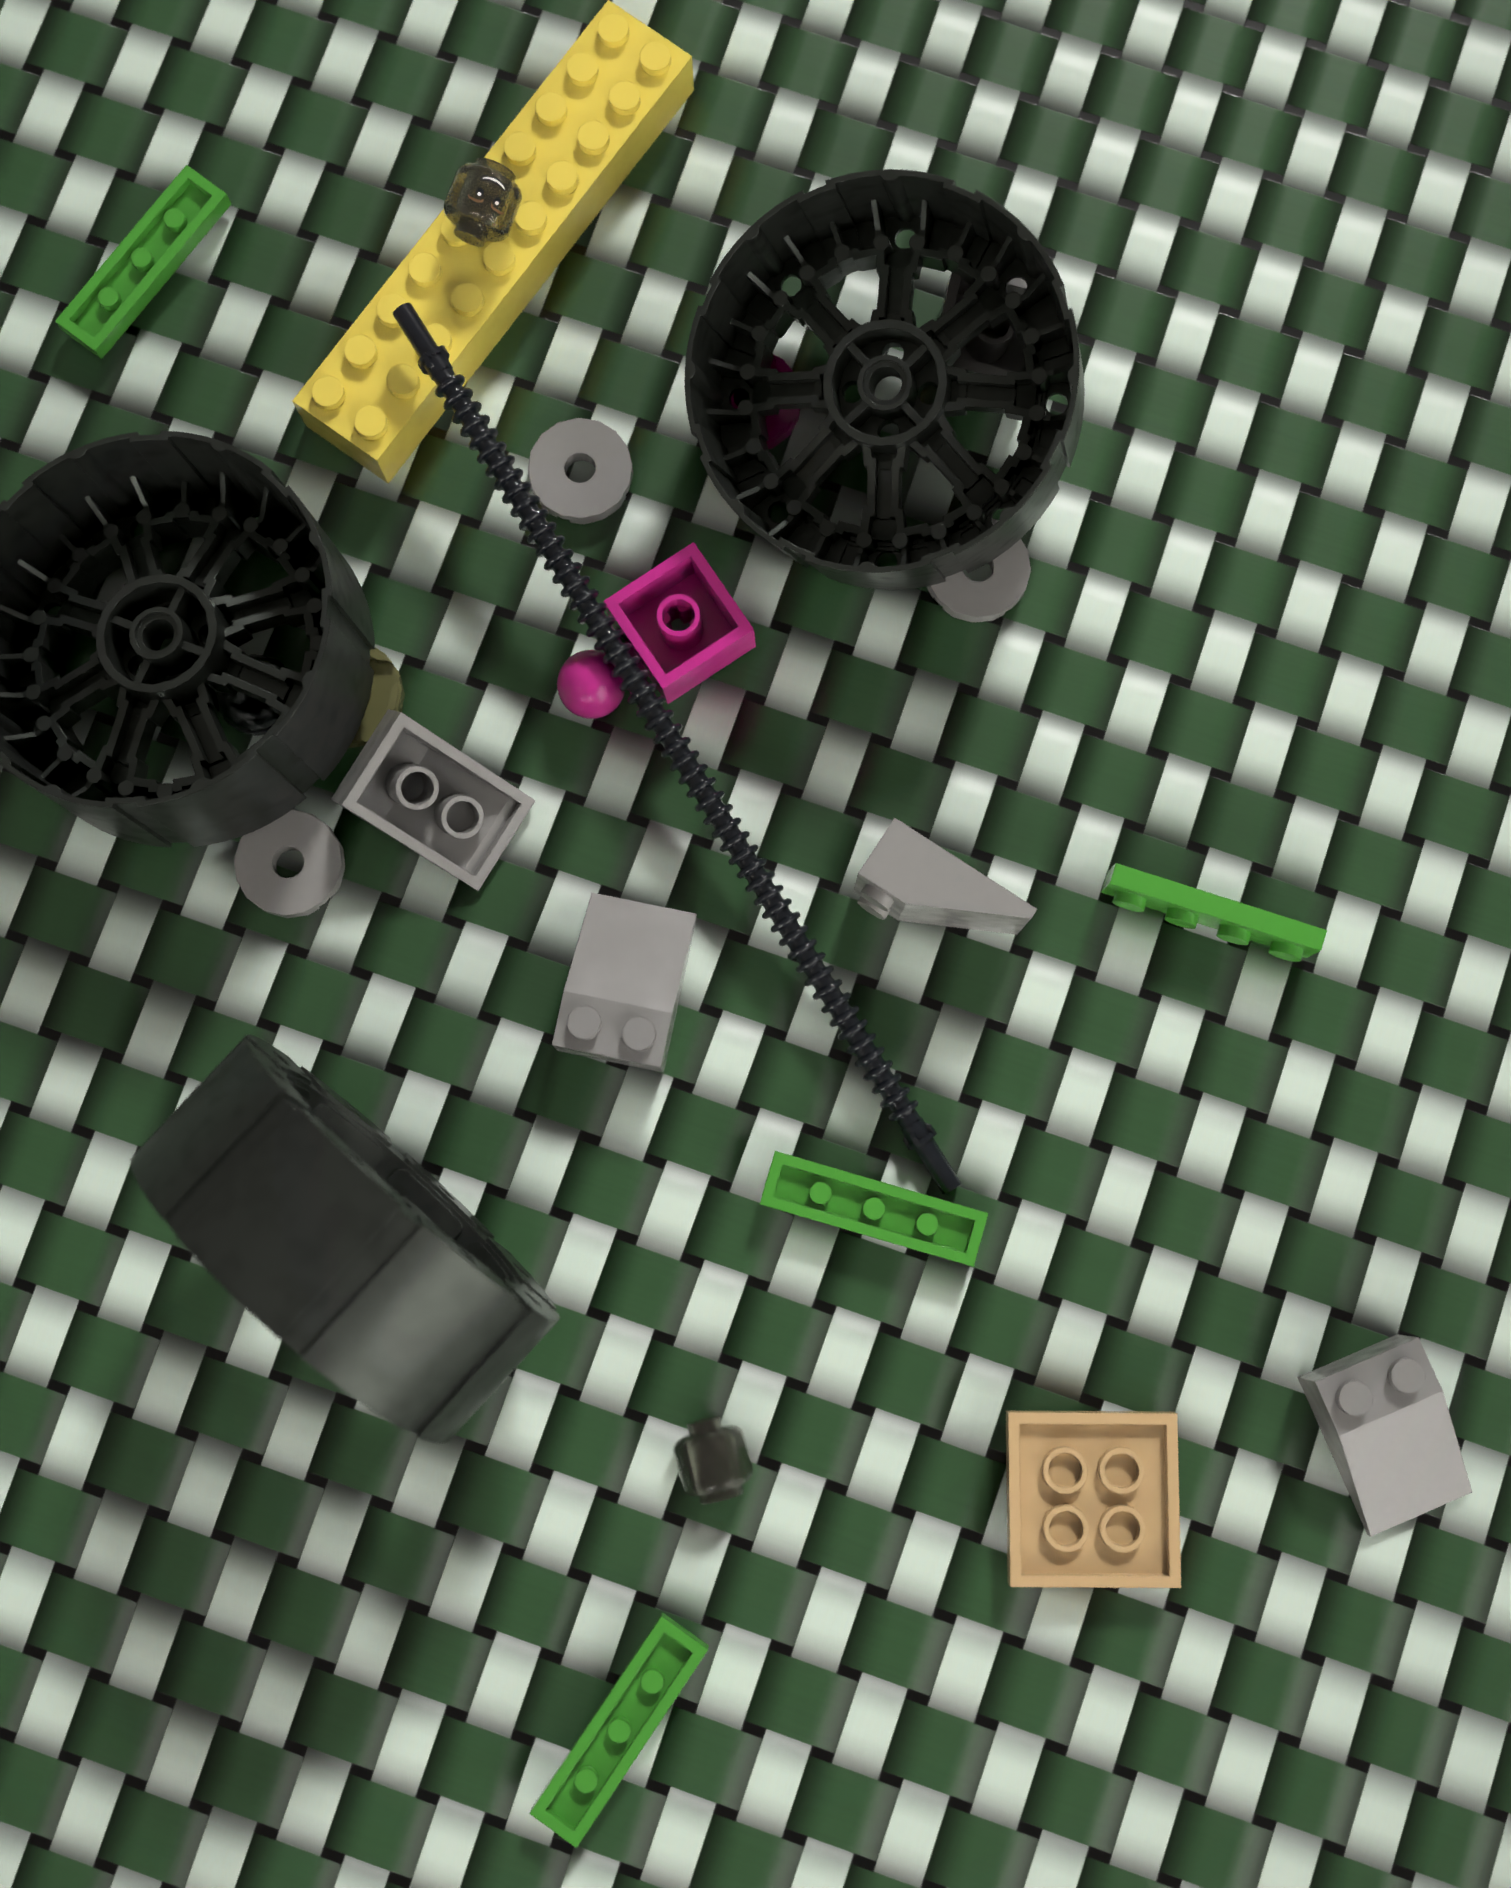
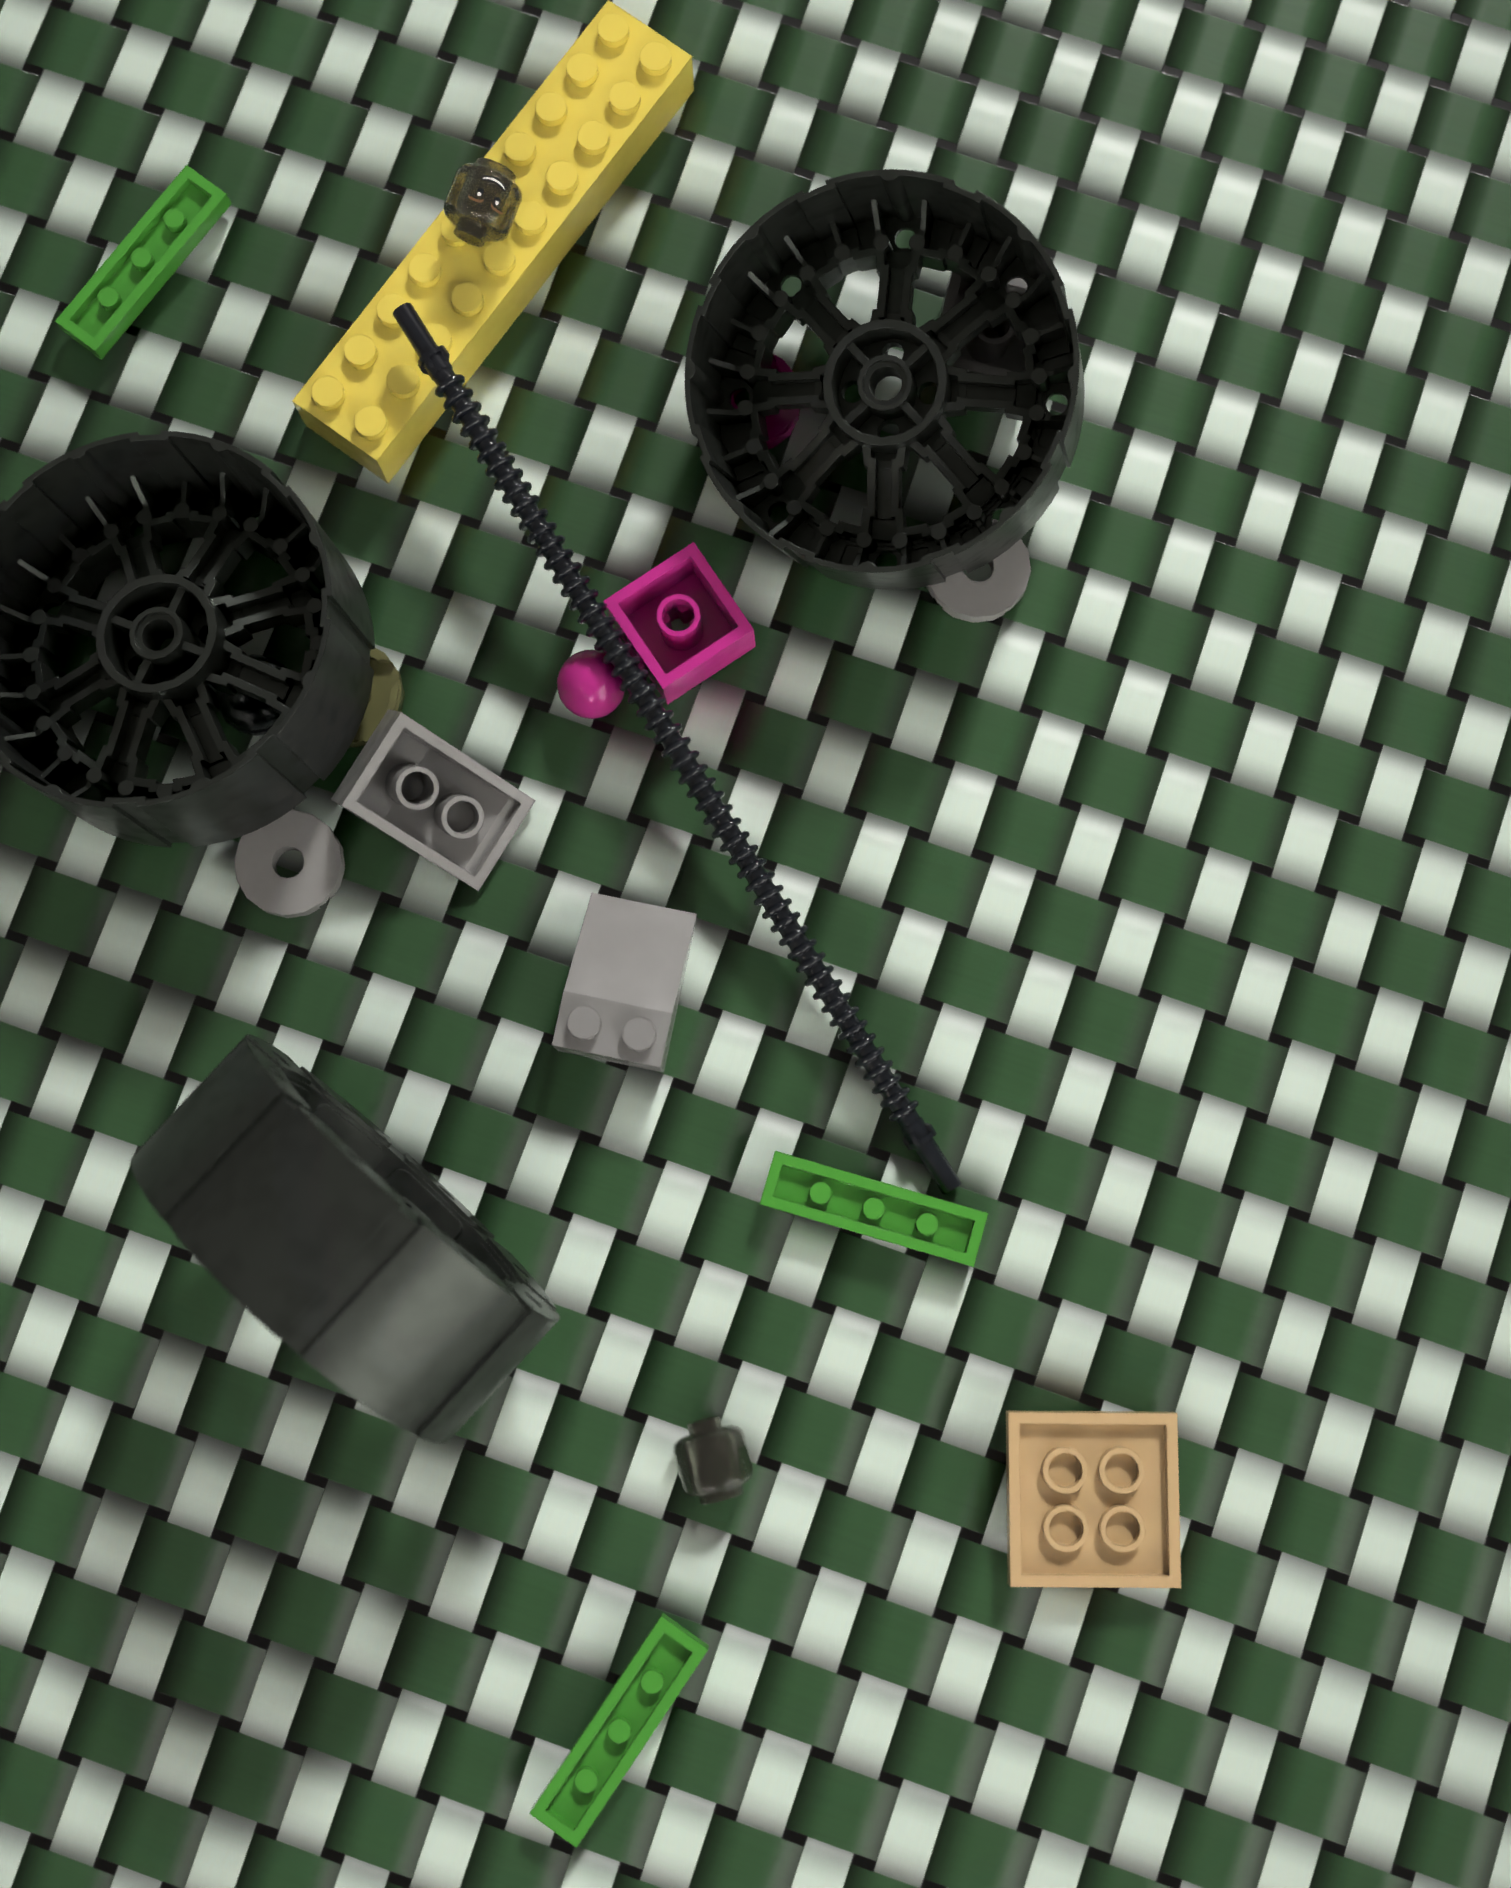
light grey tile [528,418,633,525] -> none
light grey slope [853,818,1037,935] -> none
bright green plate [1101,863,1327,962] -> none
light grey slope [1297,1334,1472,1537] -> none

